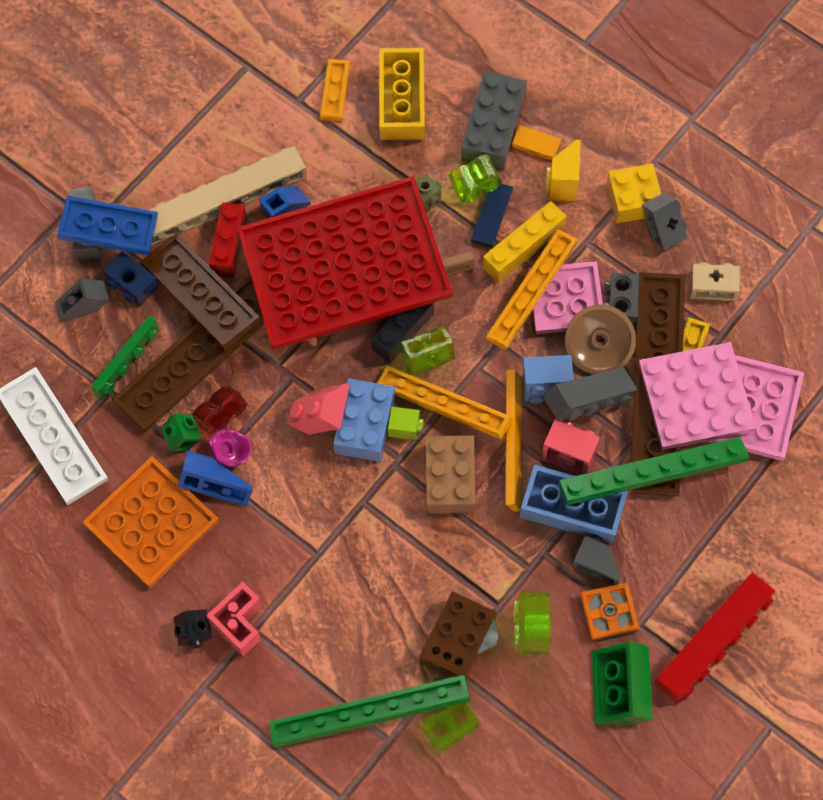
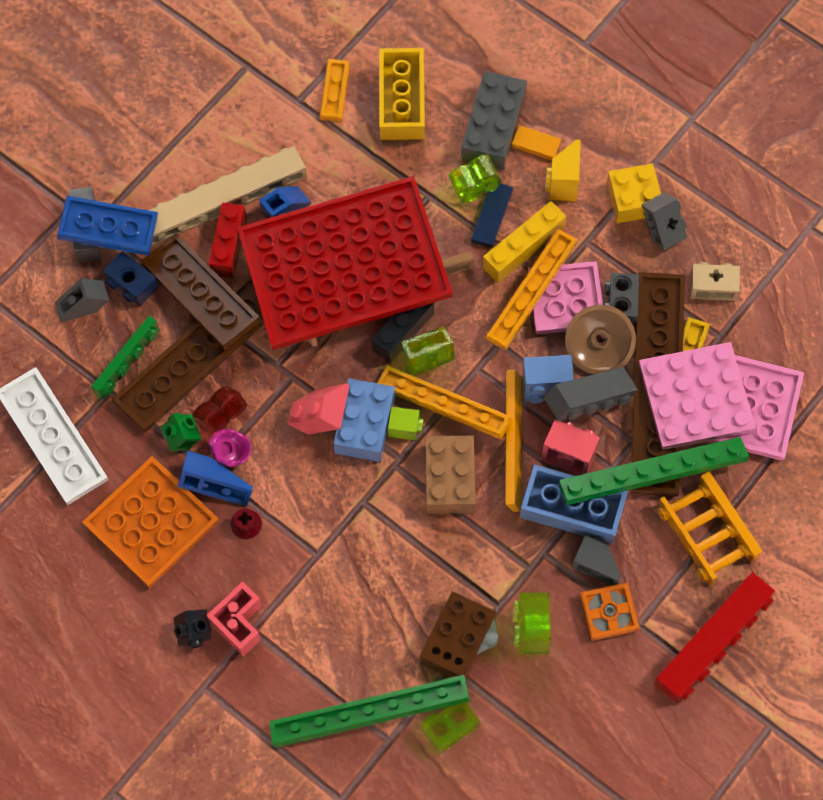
olive brick [415,174,442,213] -> none
green slope [591,641,653,725] -> none
none -> dark red piece [231,508,262,540]
none -> light orange fence [657,471,763,586]

